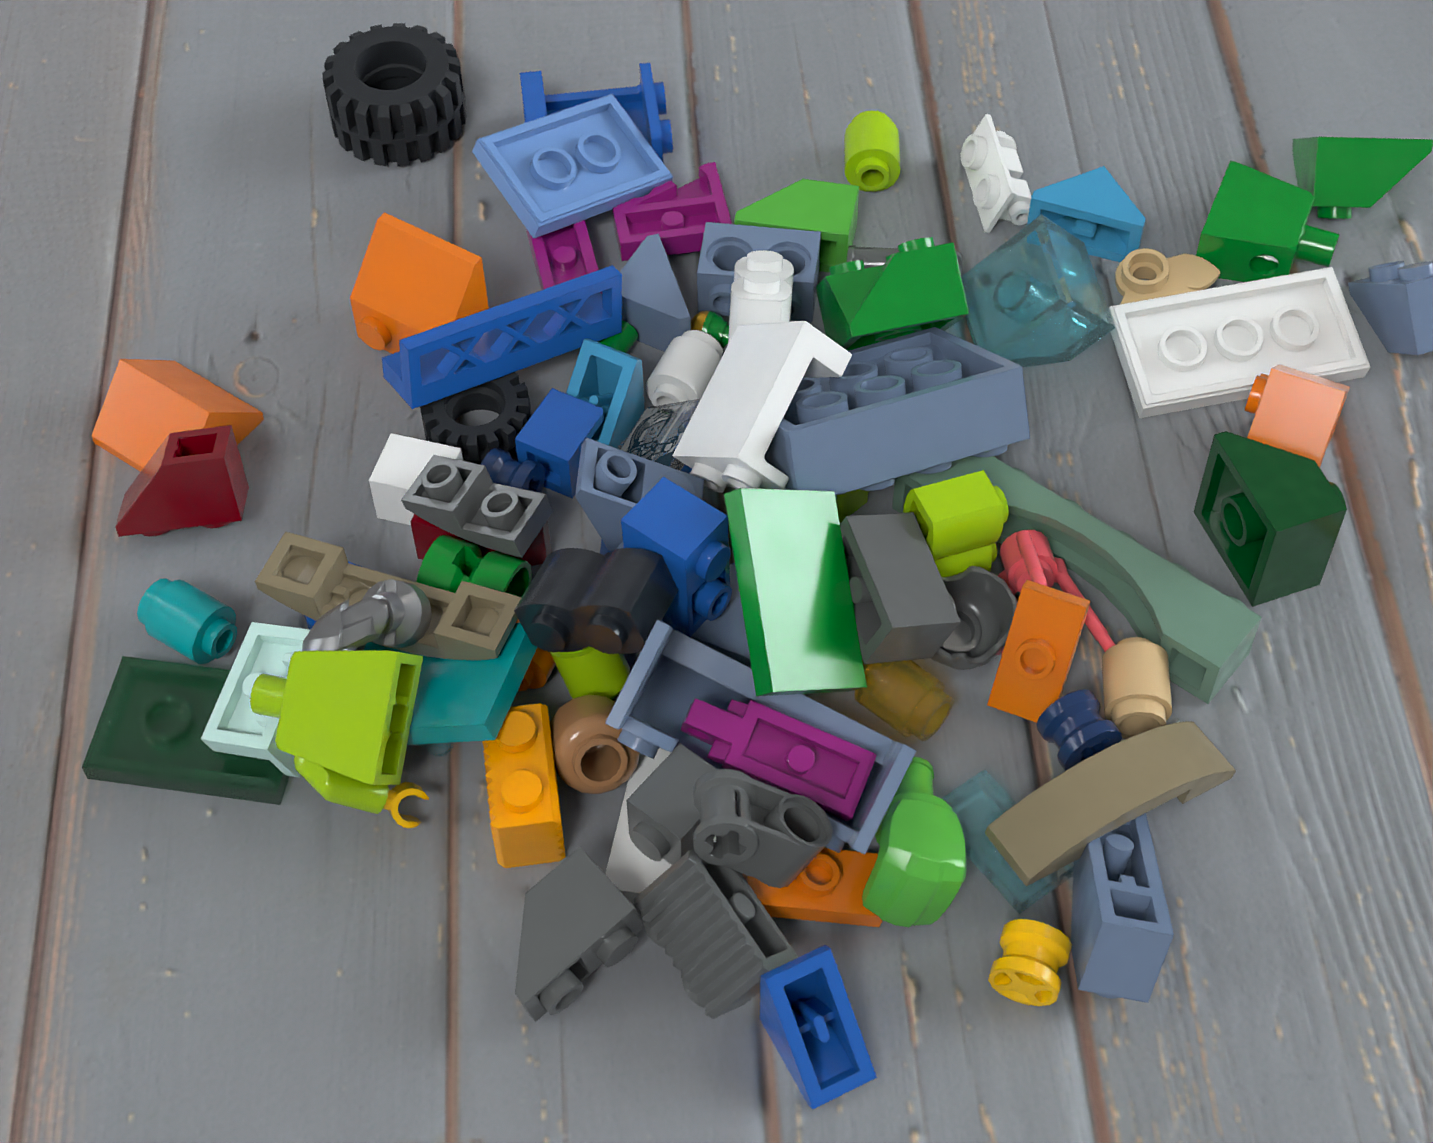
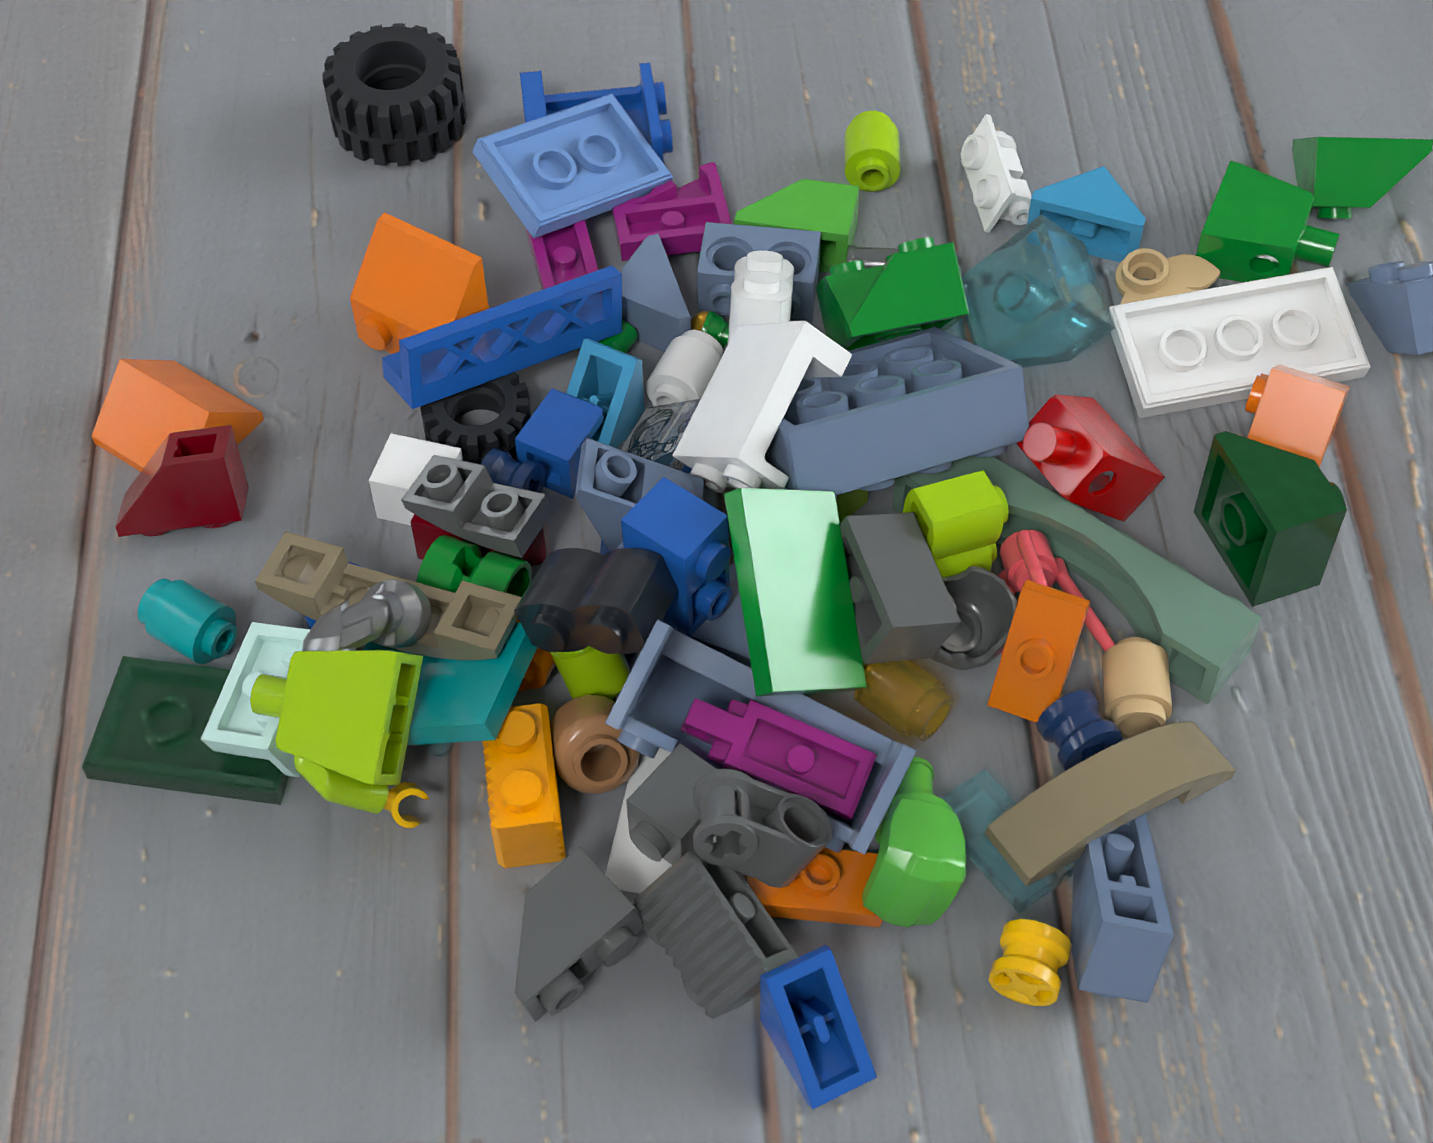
none -> red torso [1016,394,1165,522]

